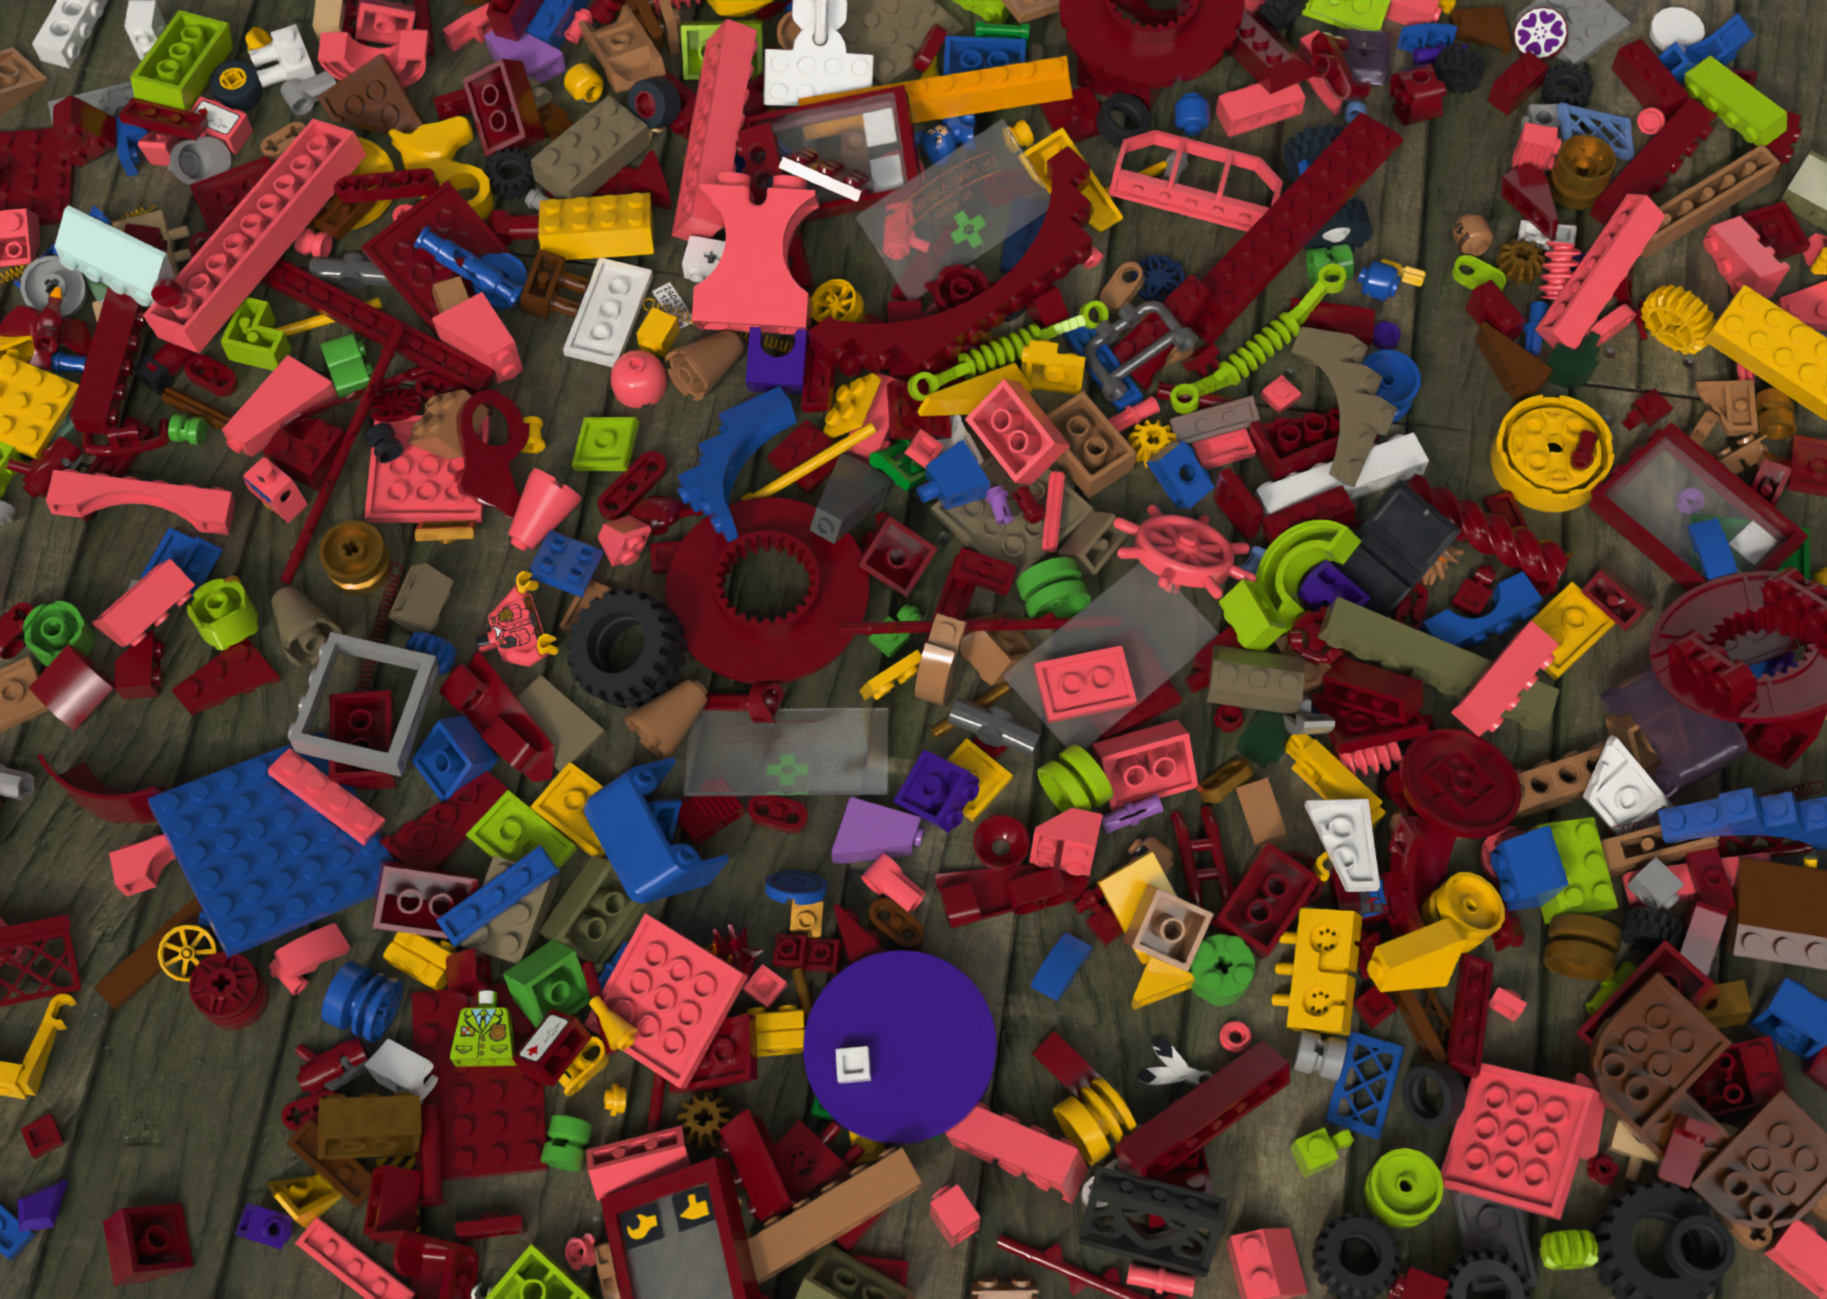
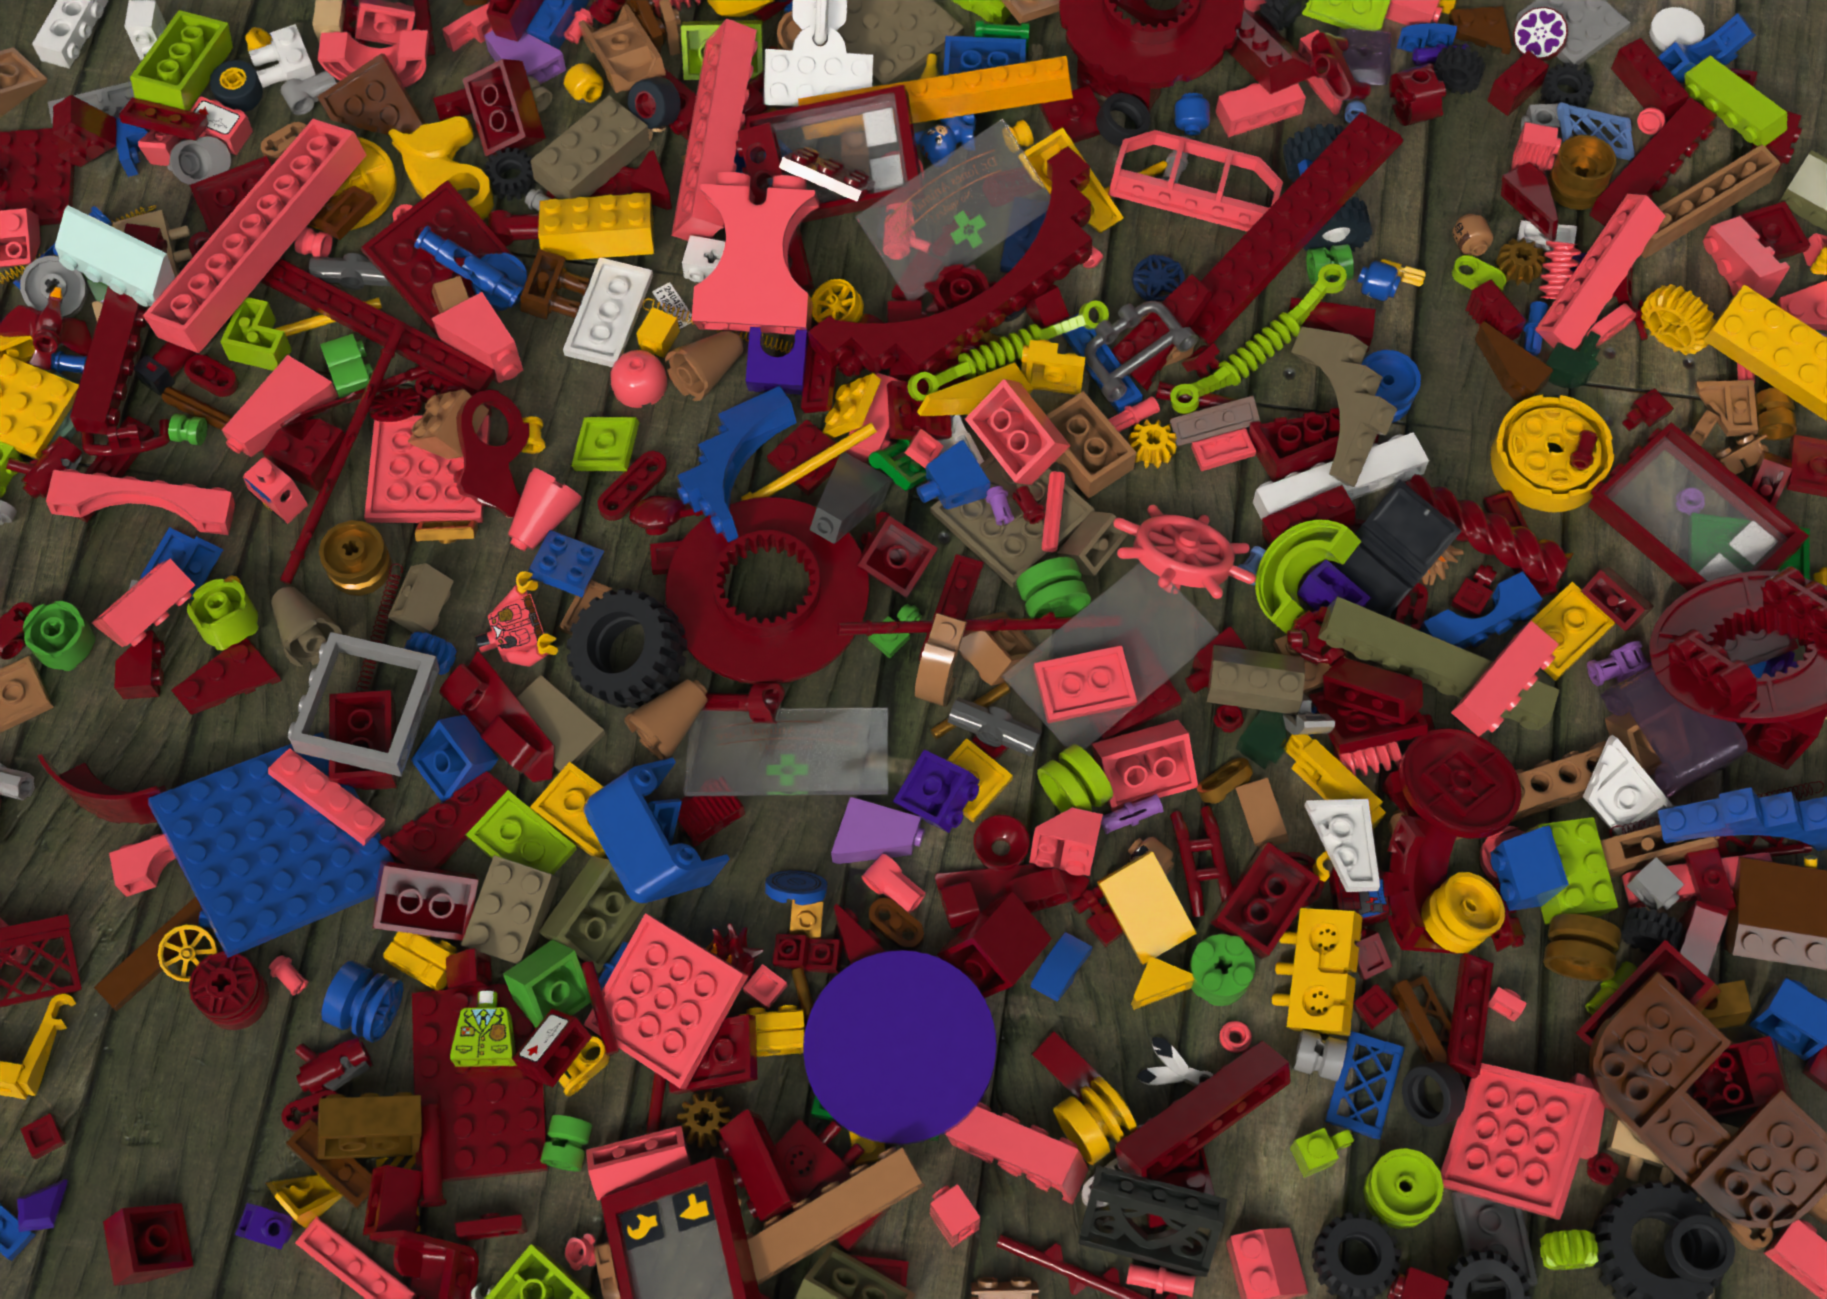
dark red slope [29,643,114,731] -> none
dark red tile [151,279,183,307] -> none
coral slope [274,923,351,979] -> none
dark red beam [334,168,439,203] -> none
black wheel [365,422,404,463] -> none
white hinge [365,1039,438,1105] -> none
blue tile [436,845,560,947] -> none
reddish brown slope [538,101,574,142] -> none
yellow cone [589,996,637,1051] -> none
coral slope [598,516,652,567] -> none
yellow plate [604,1083,626,1116] -> none
dark red plate [748,793,808,834] -> none
white plate [835,1046,871,1084] -> none
yellow plate [859,649,922,701] -> none
dark red beam [911,23,948,73] -> none
dark red plate [951,547,1017,596] -> none
medium nougat piece [1100,262,1145,314] -> none
medium nougat brick [1122,884,1214,972] -> none
blue brick [1146,440,1215,509] -> none
dark red plate [1213,467,1264,543] -> none
lime brick [1219,579,1288,652] -> none
coral plate [1260,375,1302,415] -> none
yellow slope [1367,918,1467,992] -> none
dark purple tile [1372,322,1401,350] -> none
dark red bracket [1656,1114,1721,1188] -> none
blue slope [1687,518,1738,581] -> none
none -> dark red slope [937,891,1052,998]
none -> medium lavender connector [1587,641,1653,686]

